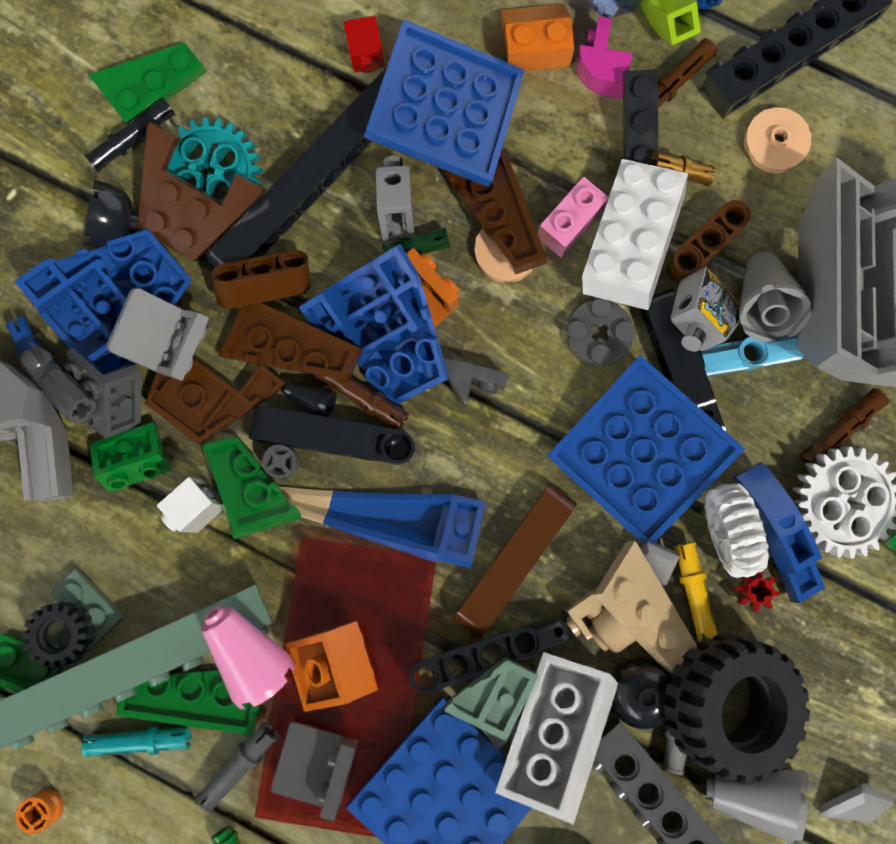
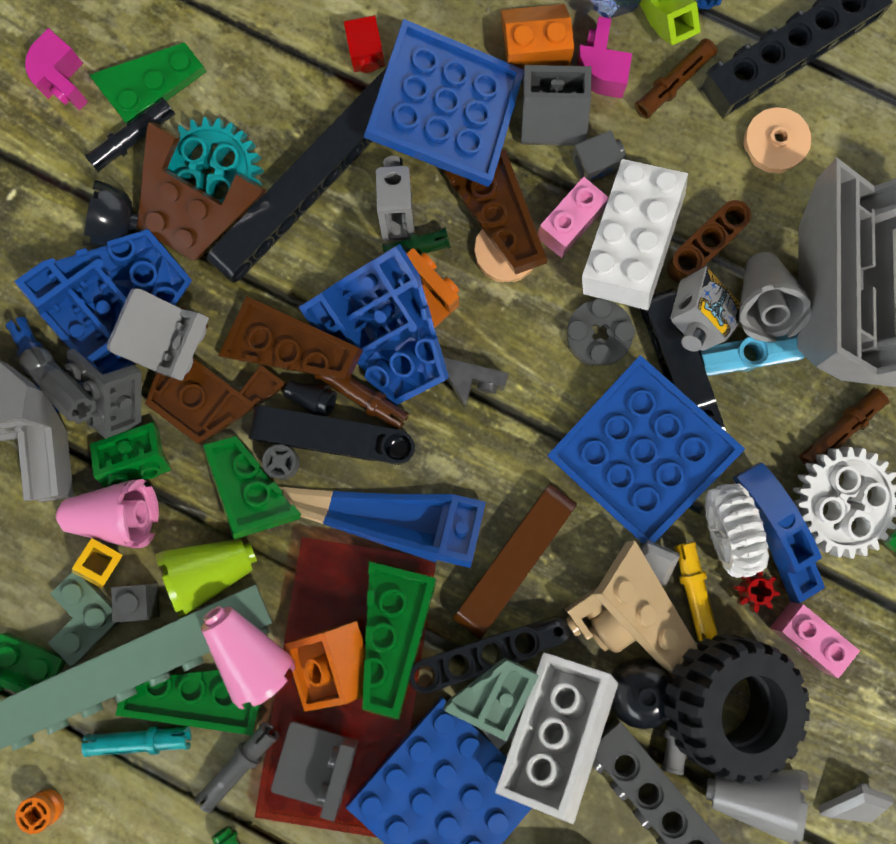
black tyre [22,602,95,668] -> none
white brick [156,477,224,533] -> none
reddish brown beam [211,250,311,309] -> none
black plate [622,69,658,166] -> none
pearl gold pin [648,151,716,186] -> none
none -> dark pink brick [25,28,88,111]
none -> bright pink cone [56,479,159,548]
none -> yellow brick [71,538,123,588]
none -> dark grey brick [111,583,160,623]
none -> lime cone [155,539,257,619]
none -> green wing [362,561,436,720]
none -> dark grey slope [521,65,591,146]
none -> dark grey brick [571,130,626,183]
none -> bright pink brick [769,602,860,679]

